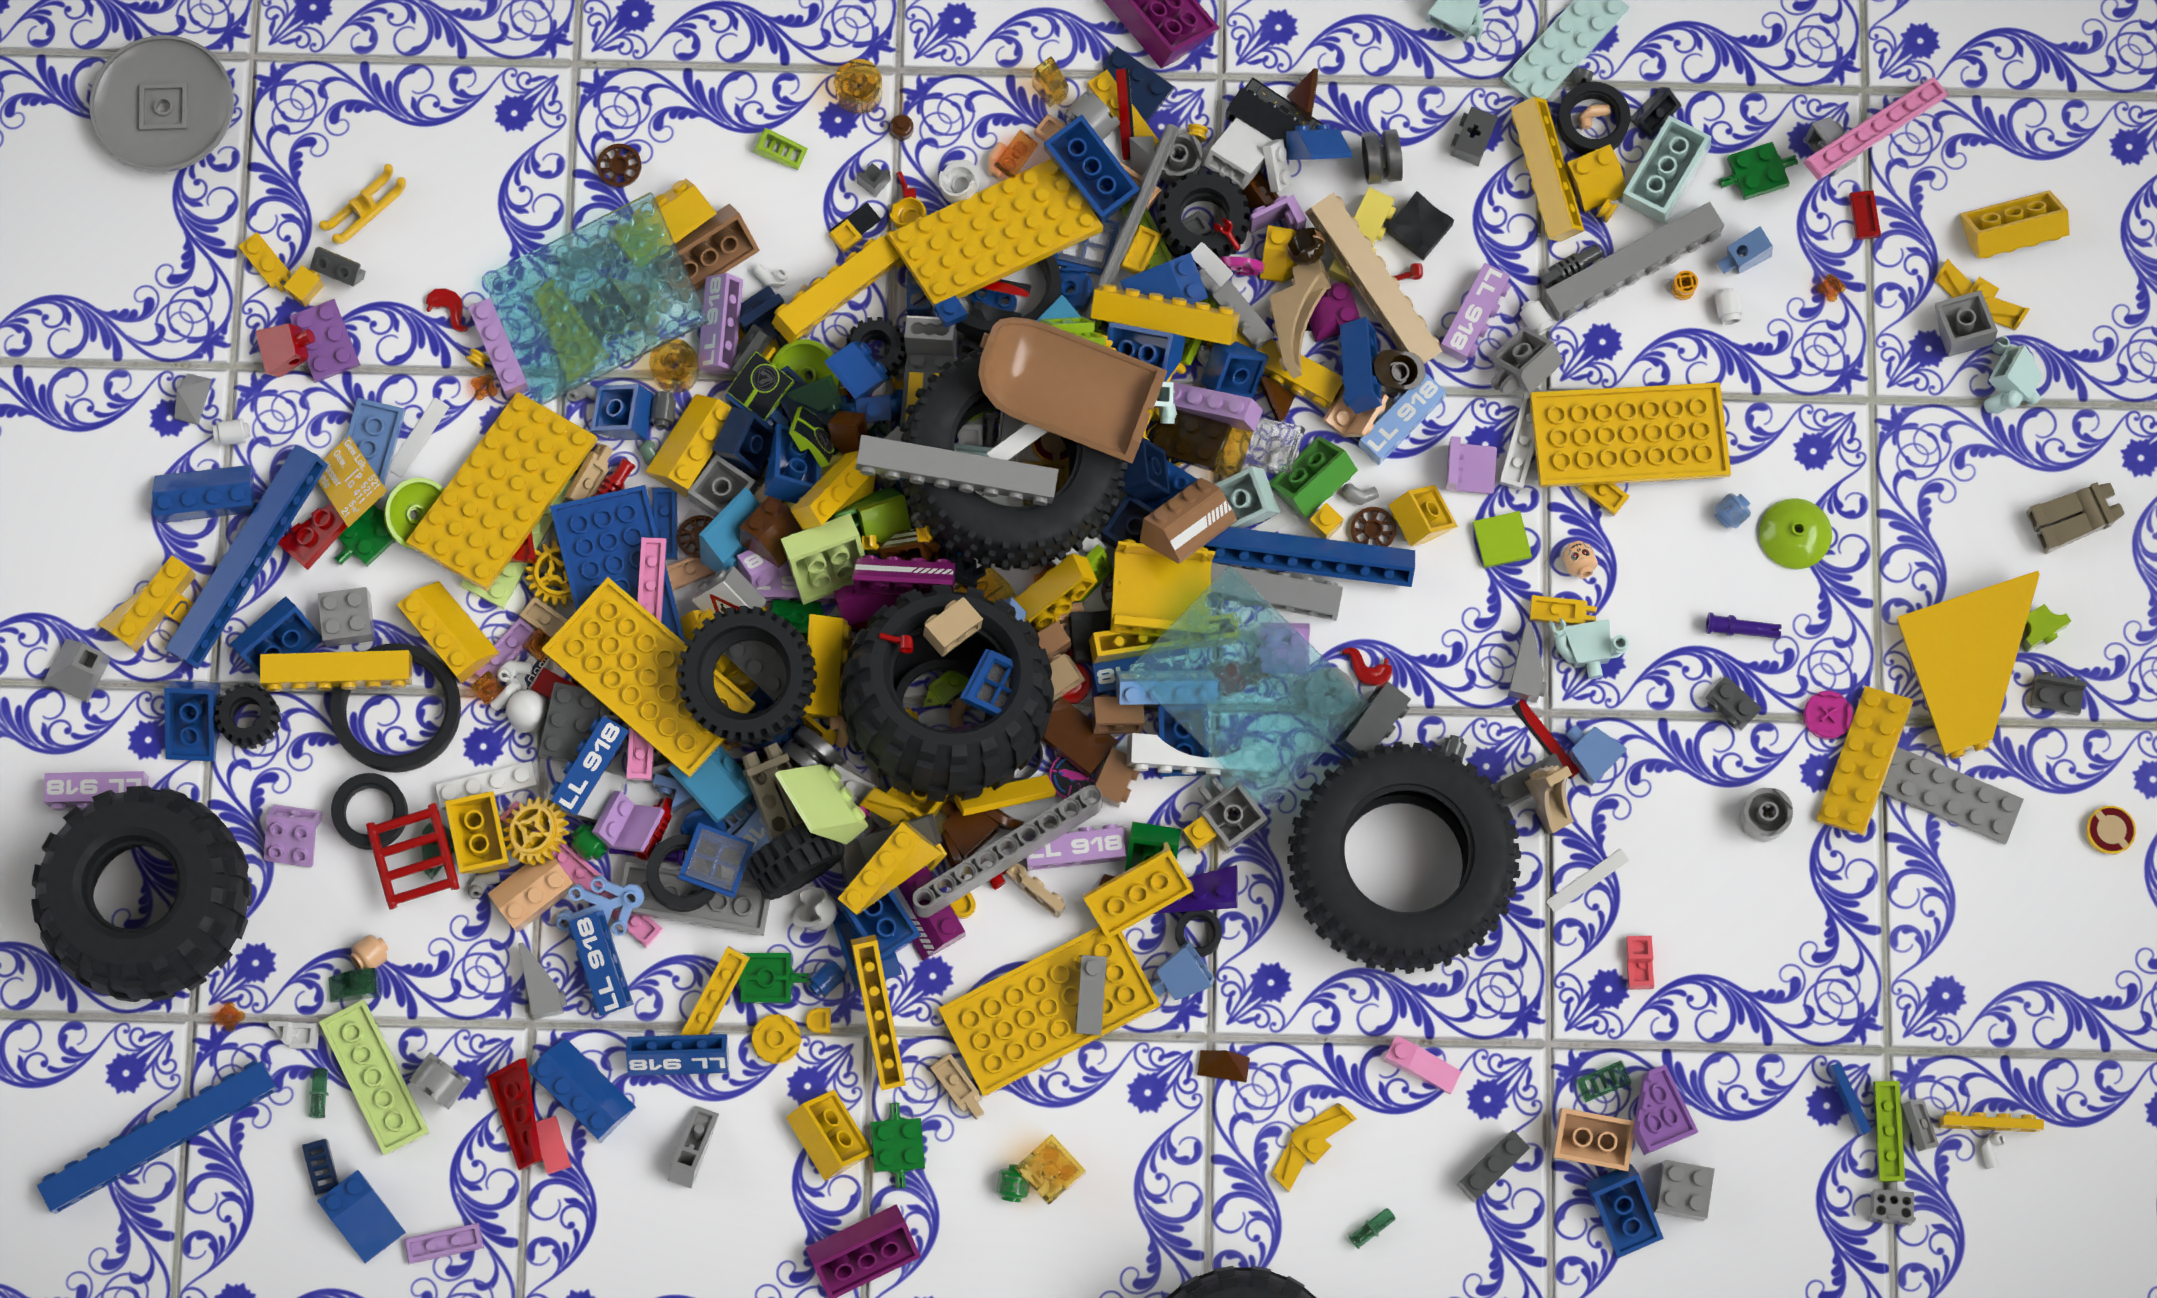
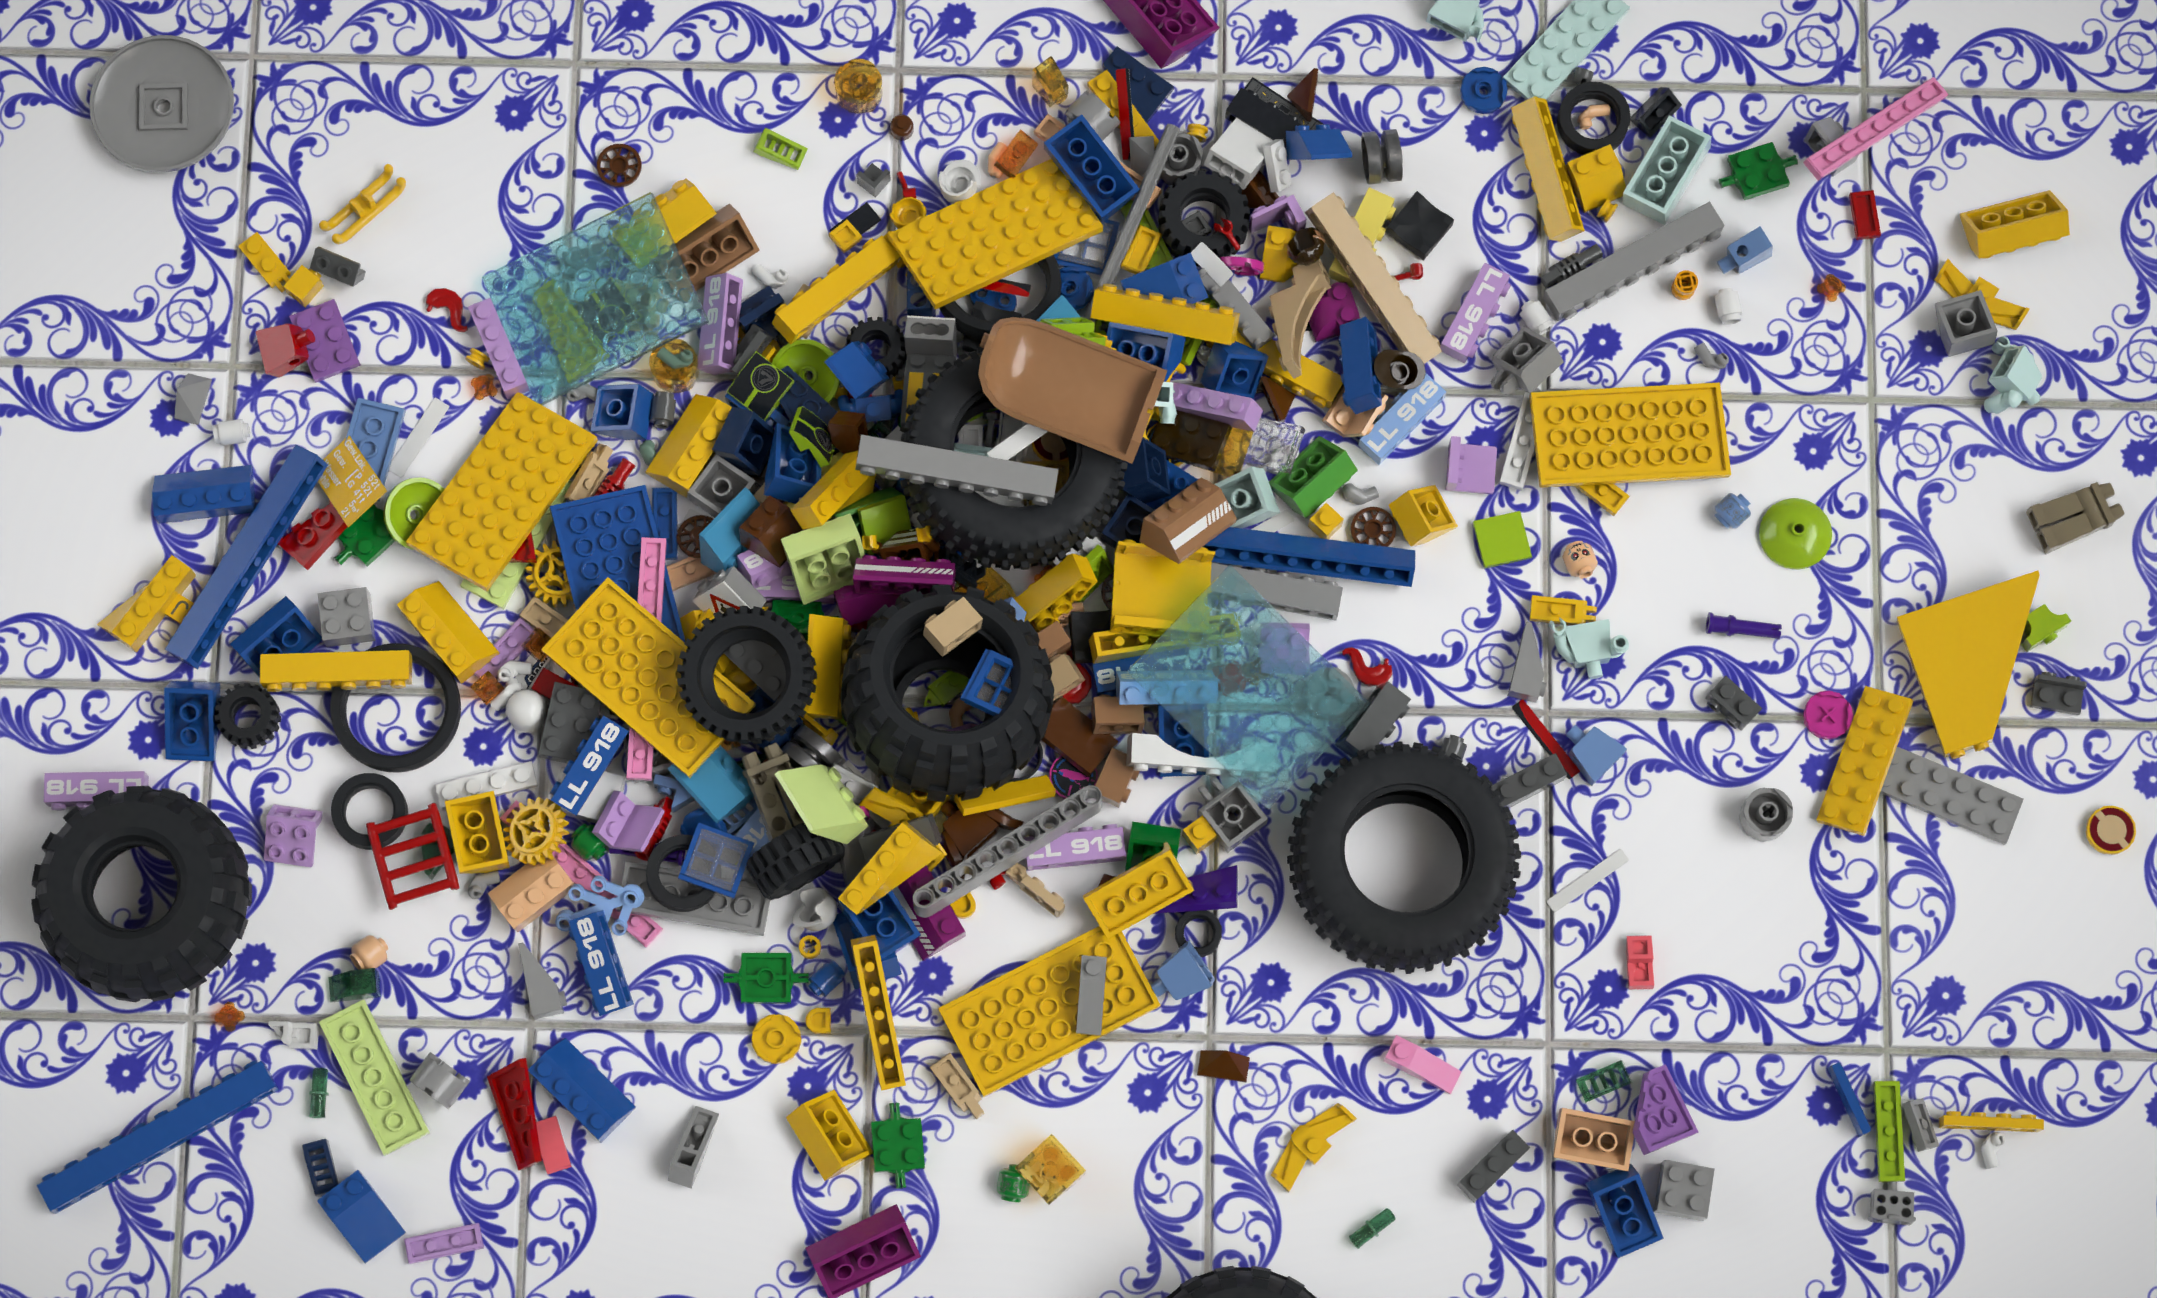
light grey slope [43,638,110,703] -> none
blue brick [626,1034,729,1076] -> none
yellow plate [681,946,750,1035] -> none
clear green slope [787,375,844,415] -> none
light nougat arm [828,715,849,748] -> none
red hand [879,632,914,654] -> none
blue plate [934,295,967,328] -> none
dark grey brick [1450,106,1498,166] -> none
tan arch [1524,764,1574,834] -> none
none -> sand green arm [656,347,693,369]
none -> yellow bush [799,935,821,959]
none -> blue plate [1460,67,1508,114]
none -> light grey arm [1694,343,1729,370]

